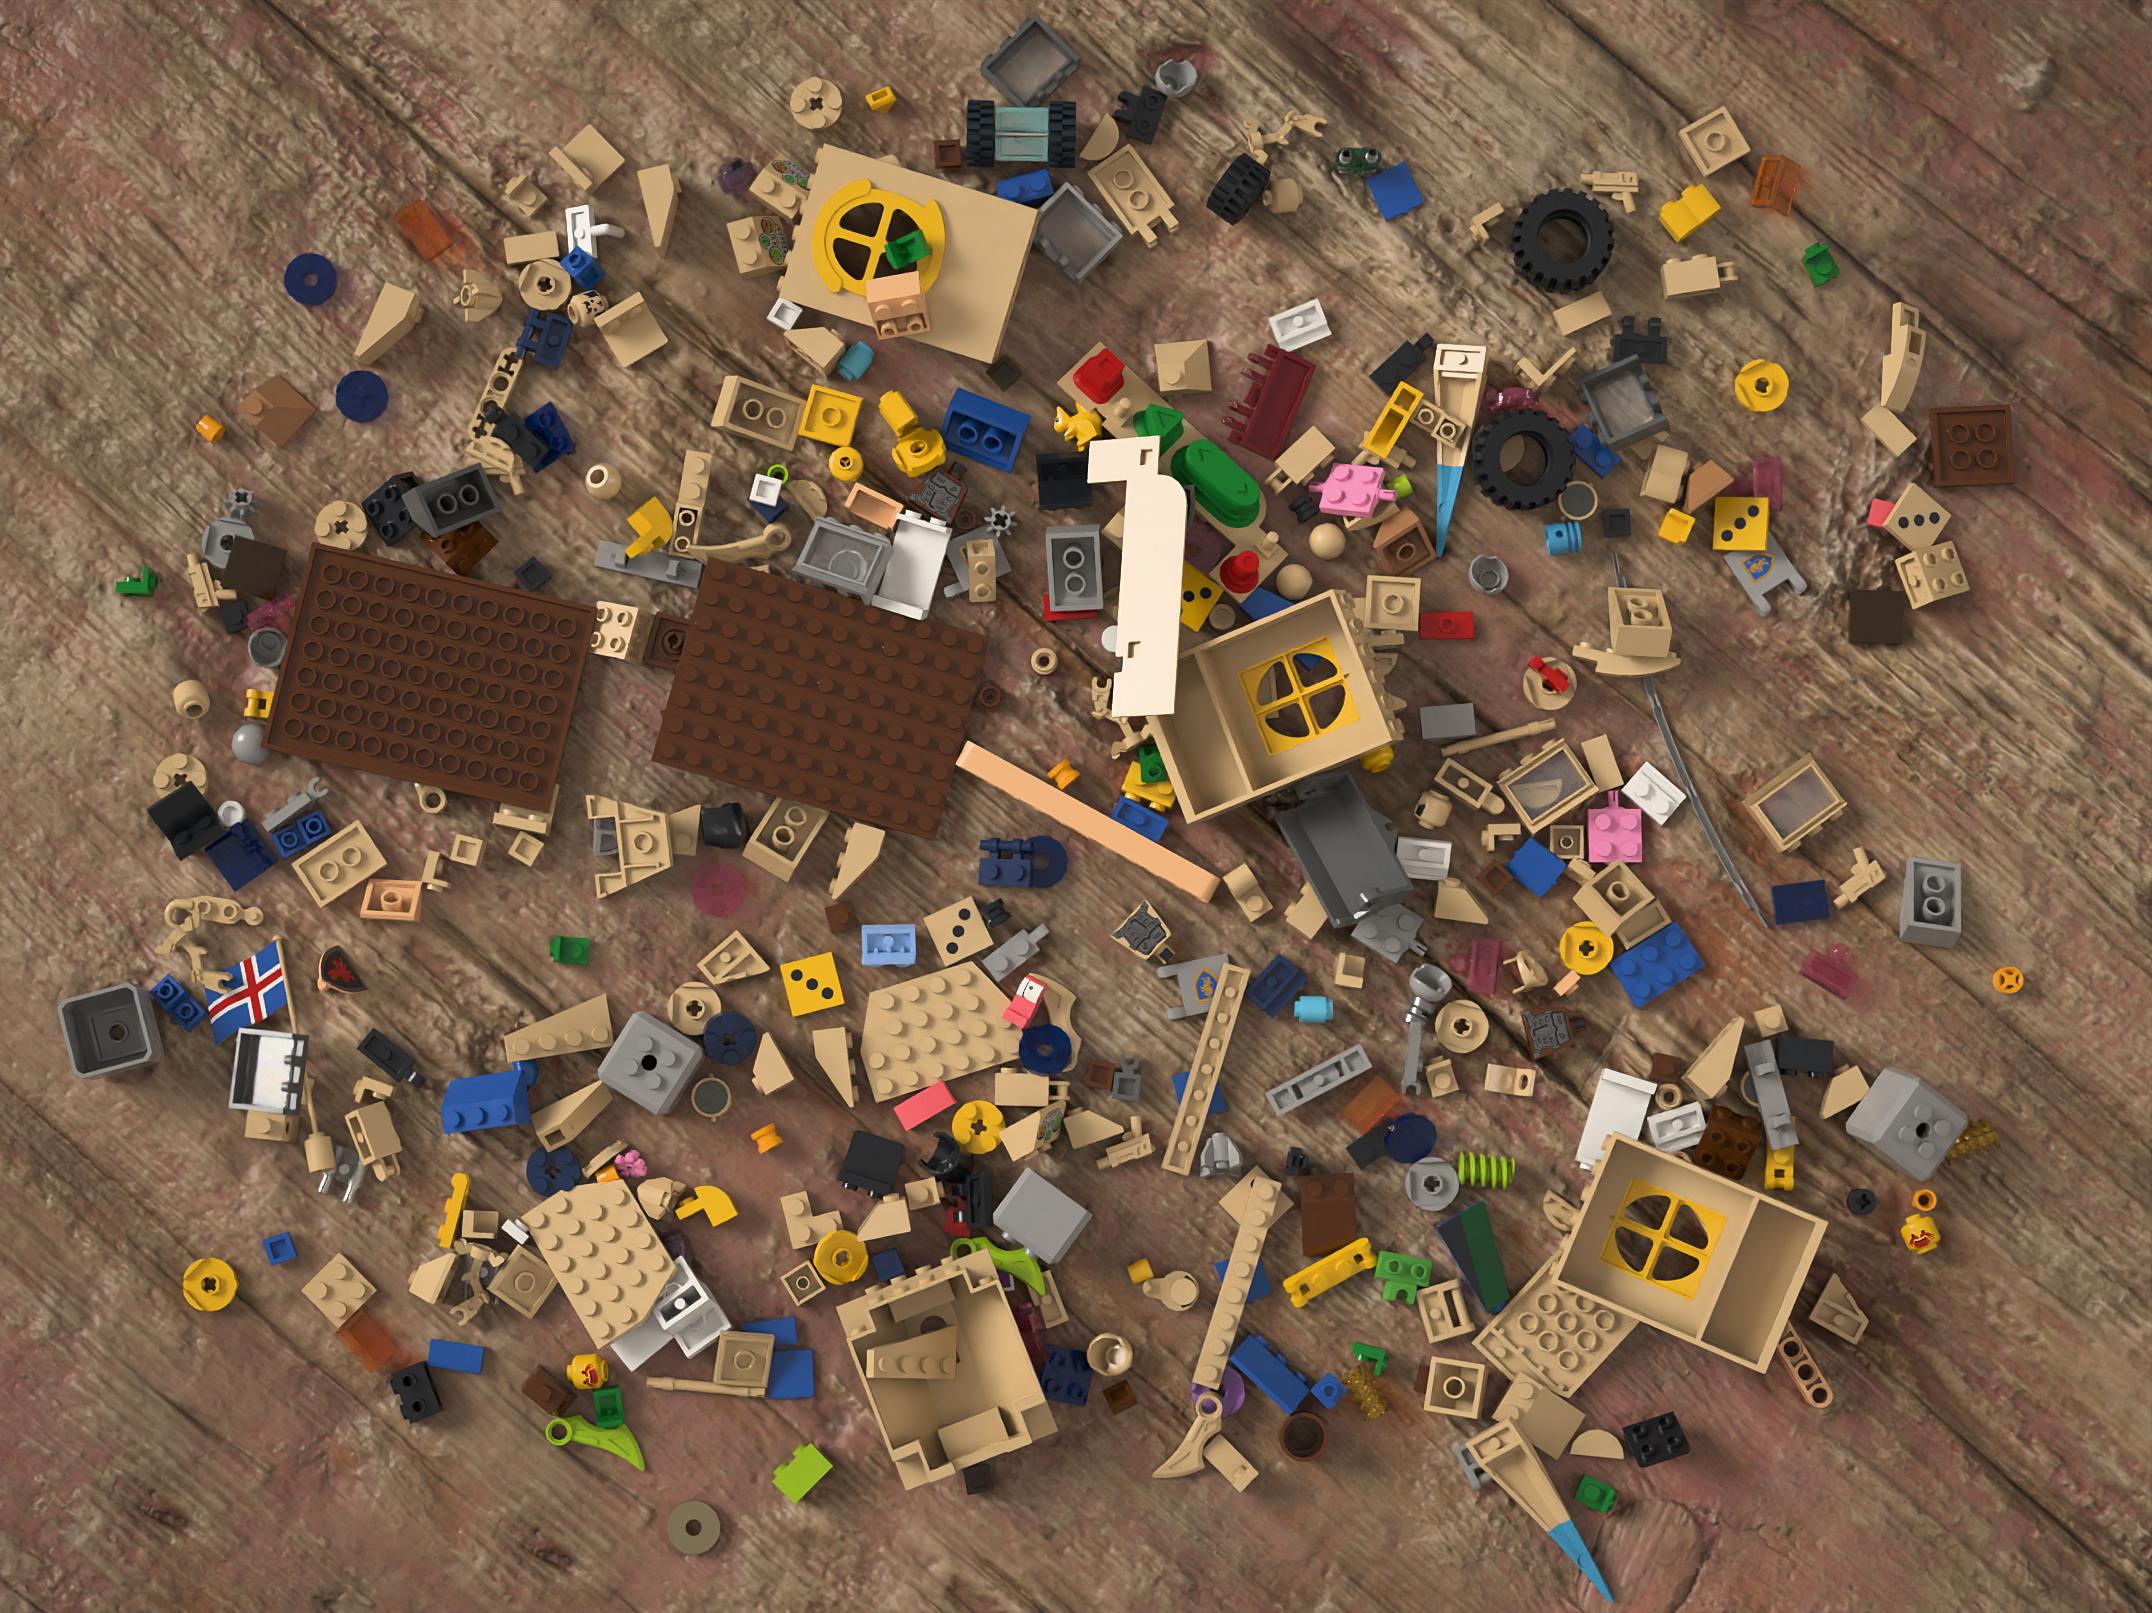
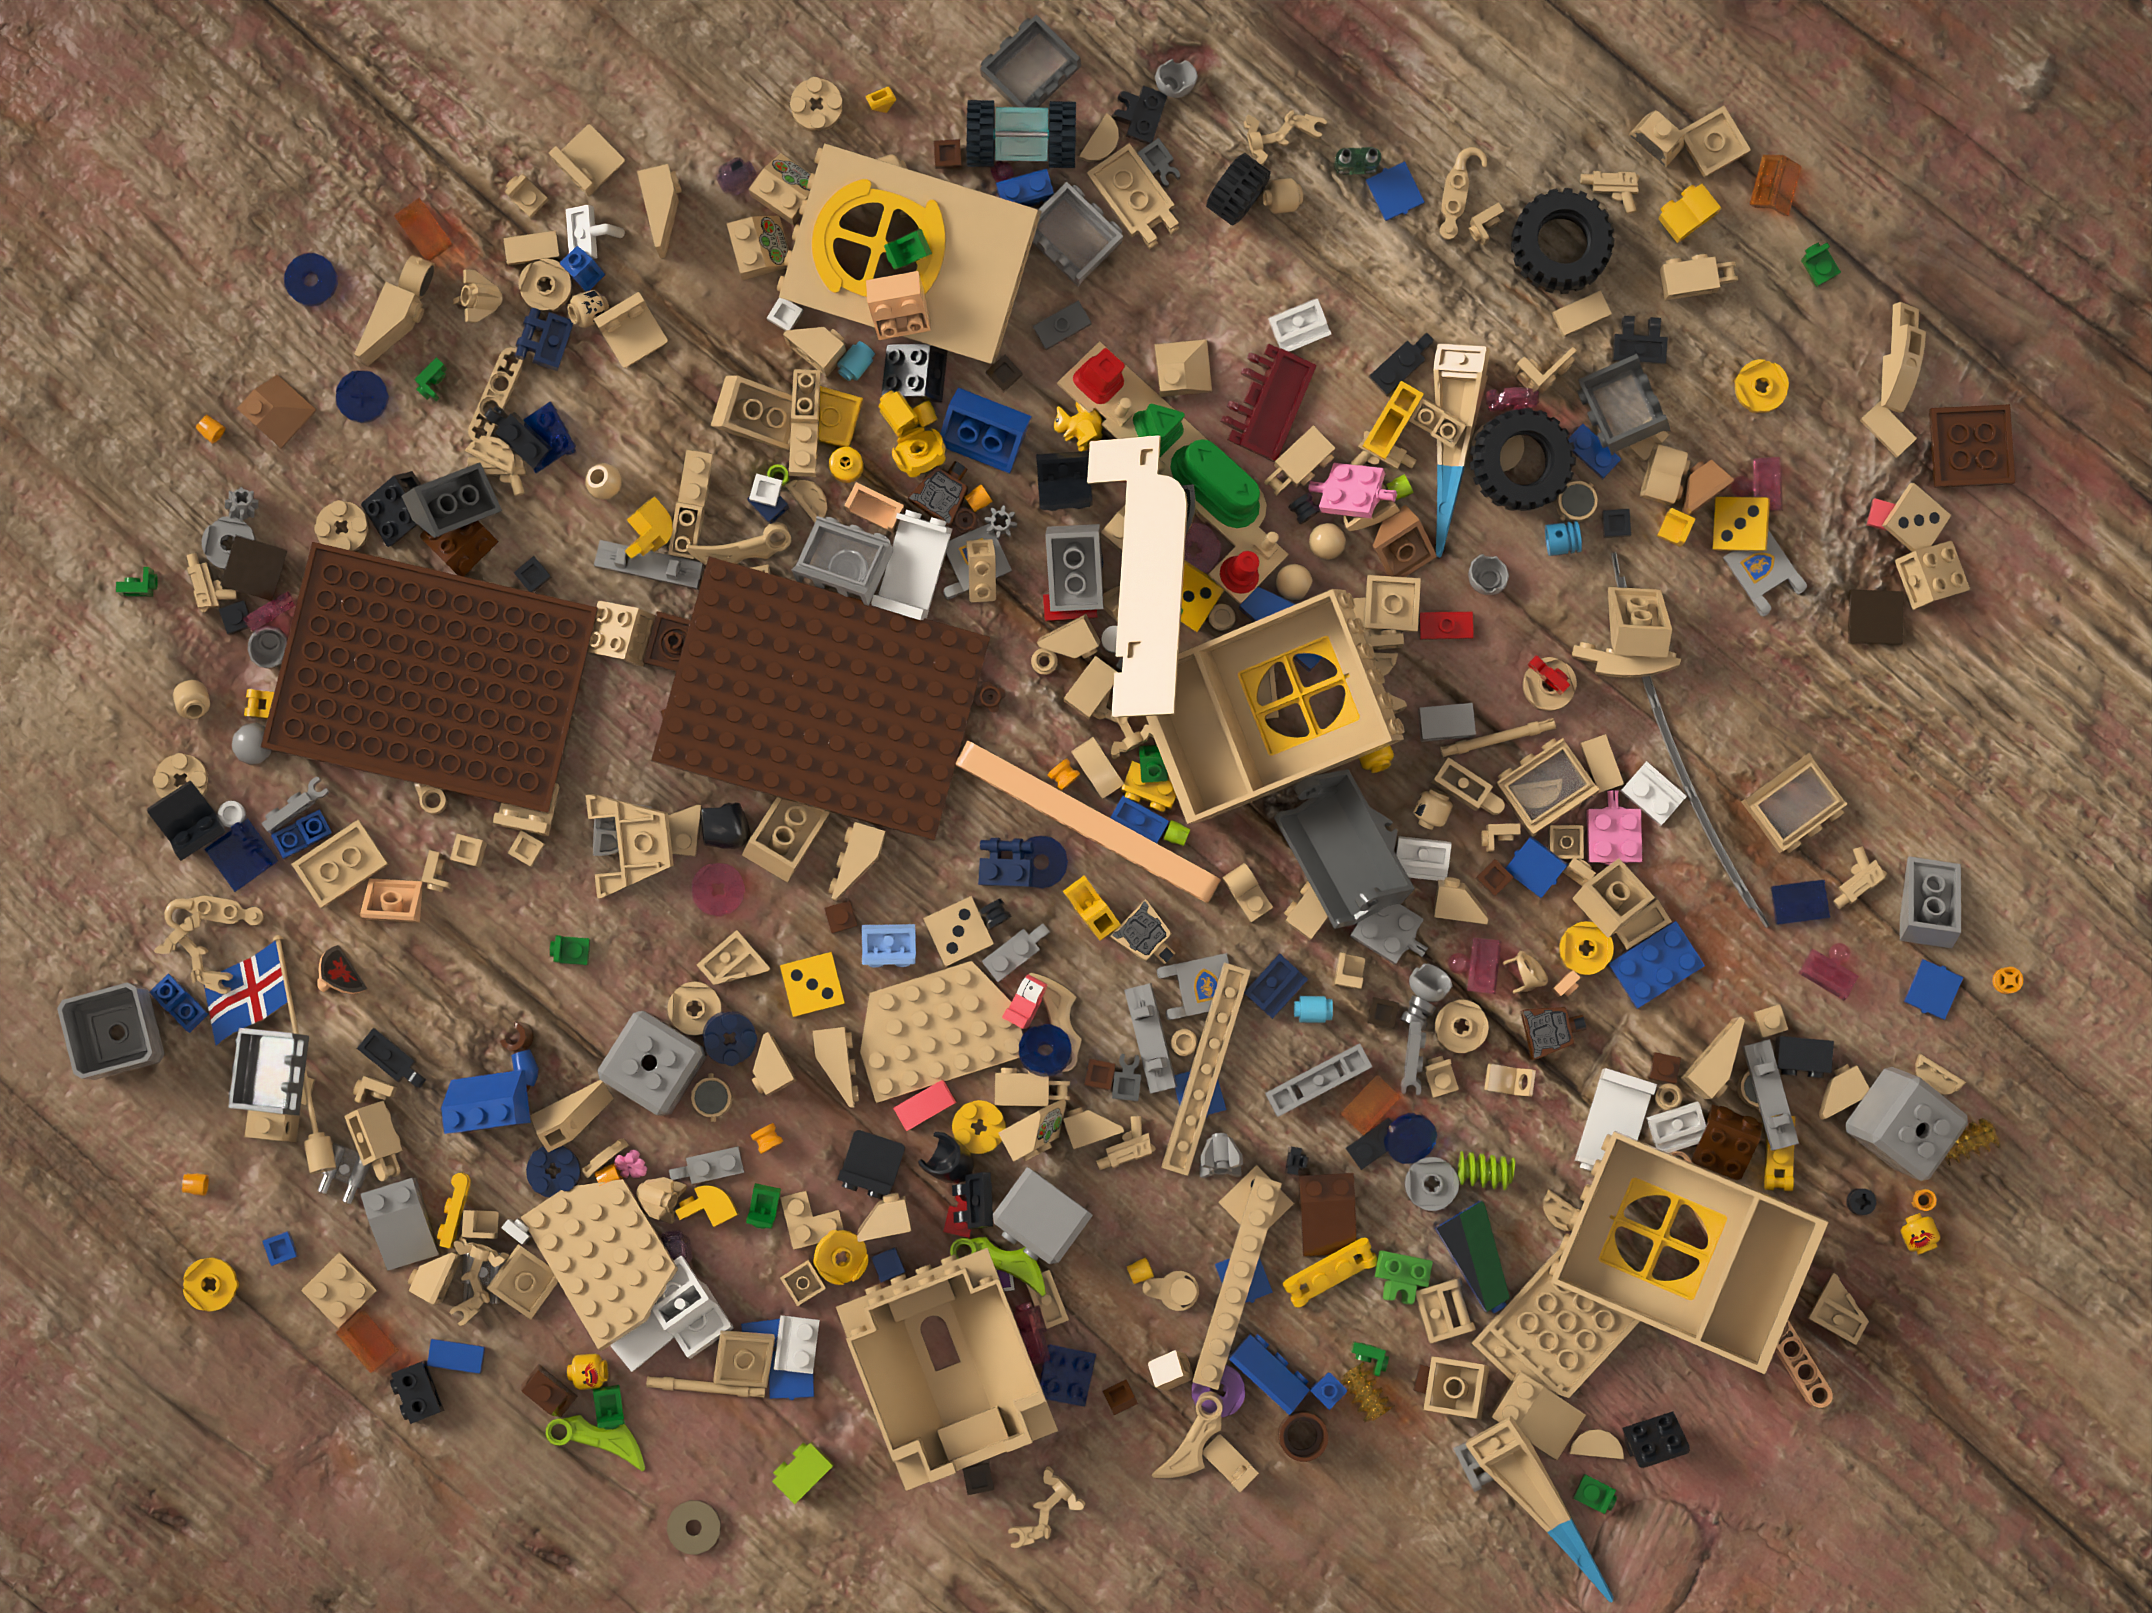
tan wing [504,993,614,1063] -> none
tan wing [866,1325,957,1379] -> none
tan bracket [905,1177,946,1210] -> none
tan hair [1086,1333,1133,1376] -> none
none -> light orange hose [182,1173,209,1196]
none -> light grey slope [361,1178,440,1271]
none -> tan piece [398,255,435,299]
none -> green bracket [414,357,447,401]
none -> light grey plate [669,1146,744,1184]
none -> green bracket [746,1183,781,1229]
none -> white plate [773,1315,820,1374]
none -> tan slope [789,369,820,477]
none -> black bracket [881,344,948,402]
none -> yellow hose [913,400,938,428]
none -> light orange hose [965,485,993,512]
none -> clear pink plate [990,161,1014,183]
none -> tan piece [1008,1466,1085,1548]
none -> dark grey plate [1033,300,1092,350]
none -> tan slope [1037,614,1101,658]
none -> yellow brick [1063,876,1121,941]
none -> tan panel [1064,656,1118,719]
none -> tan slope [1071,737,1124,799]
none -> light grey hinge [1124,983,1177,1094]
none -> dark grey plate [1137,138,1180,188]
none -> panel [1148,1350,1193,1391]
none -> lime hose [1163,820,1190,846]
none -> tan tile [1171,1029,1198,1056]
none -> dark brown plate [1367,997,1399,1029]
none -> tan piece [1439,147,1487,240]
none -> tan torso [1629,110,1684,167]
none -> blue piece [1904,959,1964,1020]
none -> tan tile [1915,1054,1966,1095]

